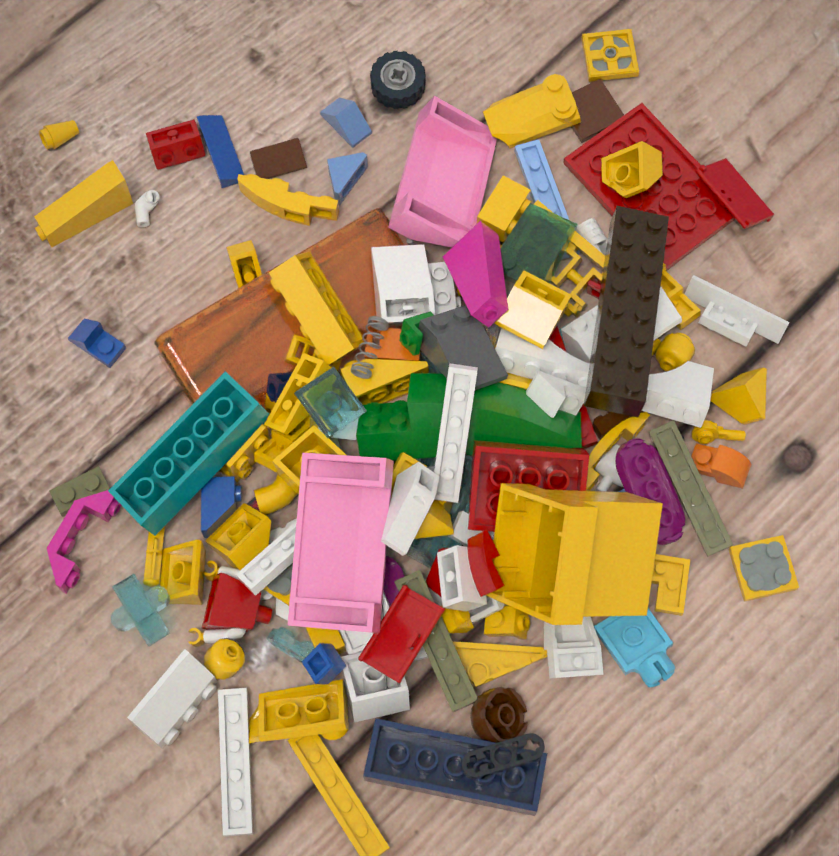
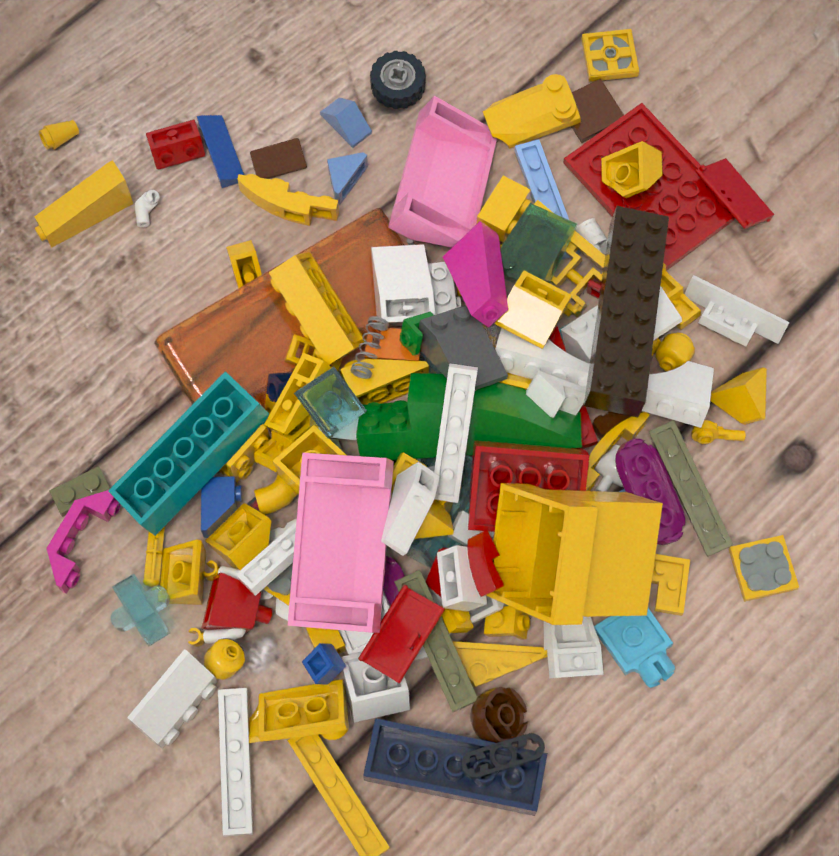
blue slope [68,318,126,368] -> none
clear light blue plate [266,627,314,663] -> none
orange brick [691,443,752,489] -> none

